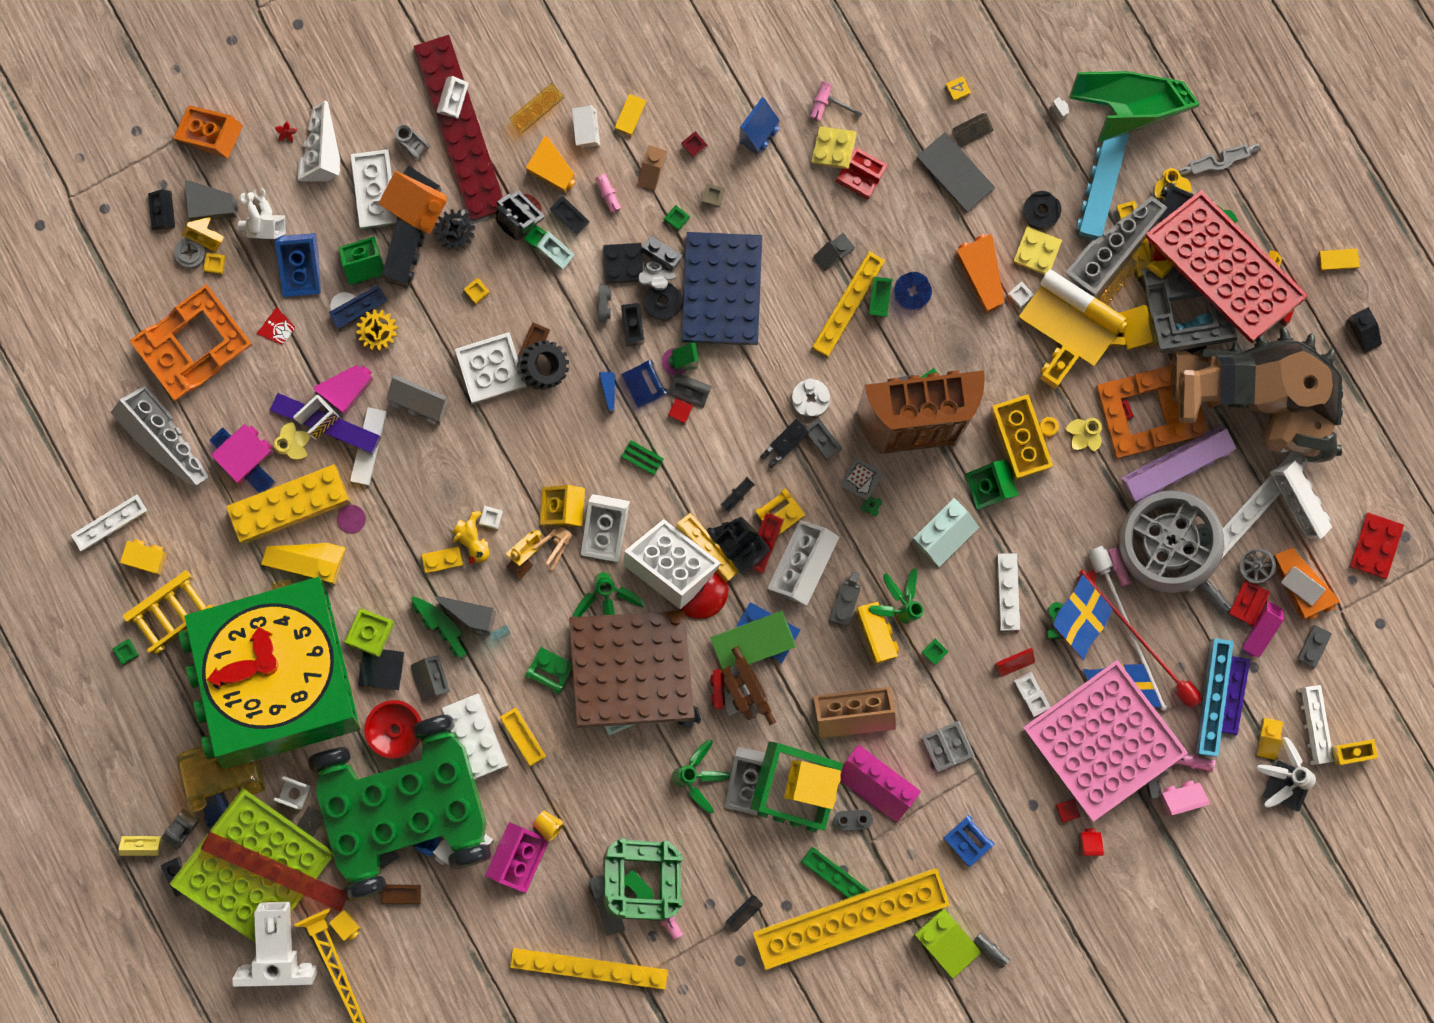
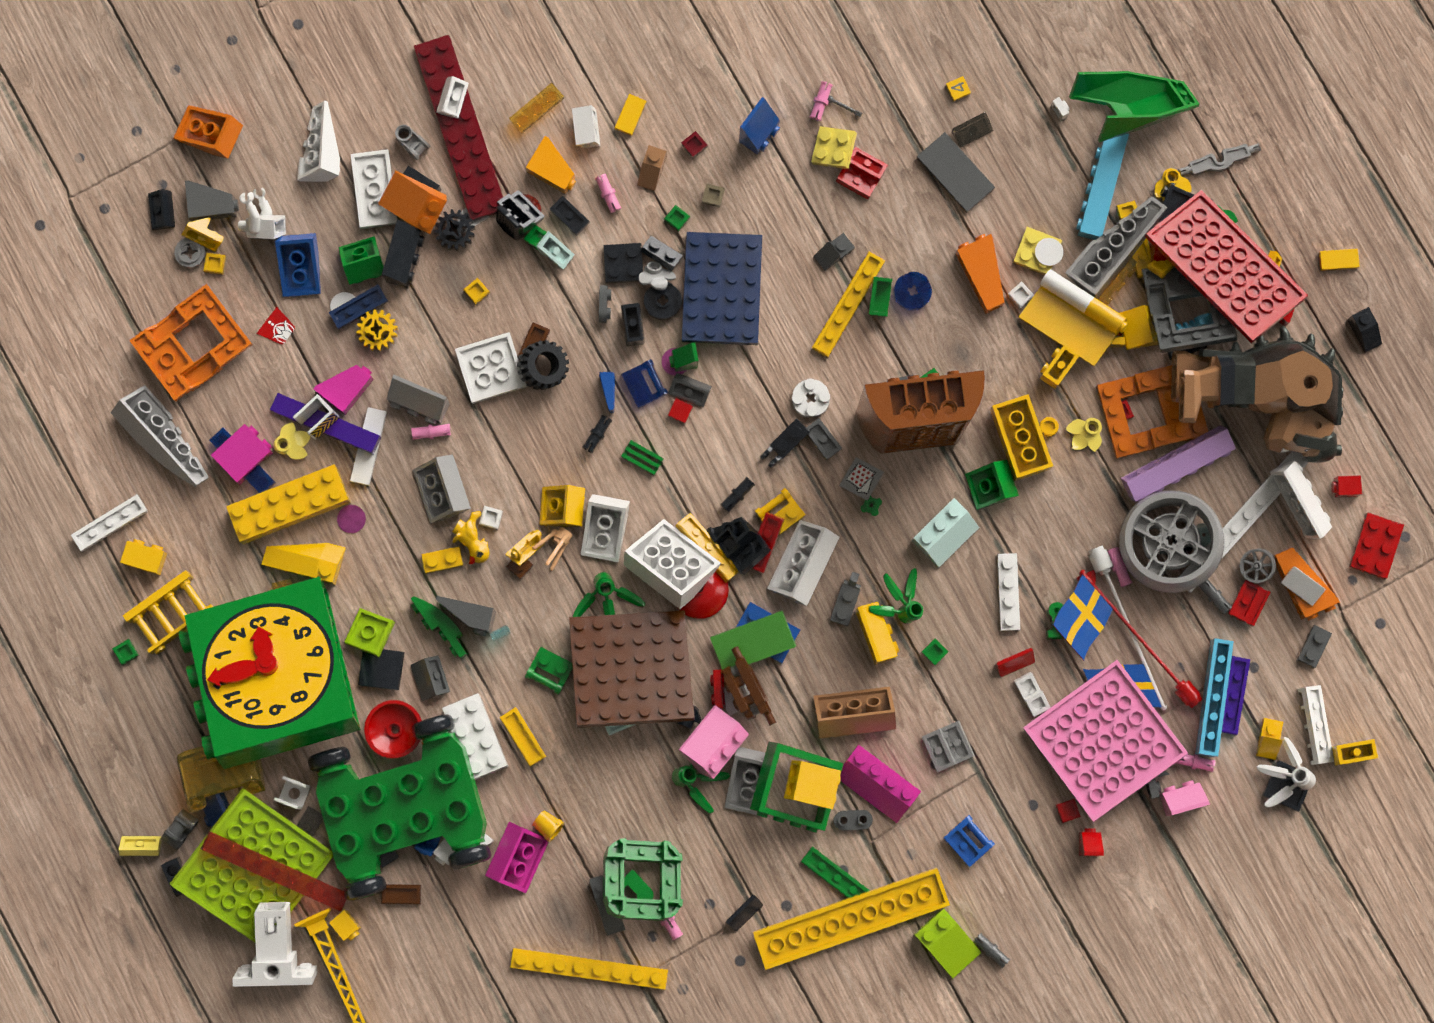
red plant [275,121,298,143] -> none
black plate [1023,191,1061,229] -> none
dark pink slope [1242,600,1284,658] -> none
none -> bright pink pin [411,424,451,440]
none -> light grey slope [413,455,471,524]
none -> black pin [582,415,612,453]
none -> bright pink slope [679,705,749,779]
none -> white sticker [1035,238,1063,266]
none -> red brick [1331,475,1362,498]

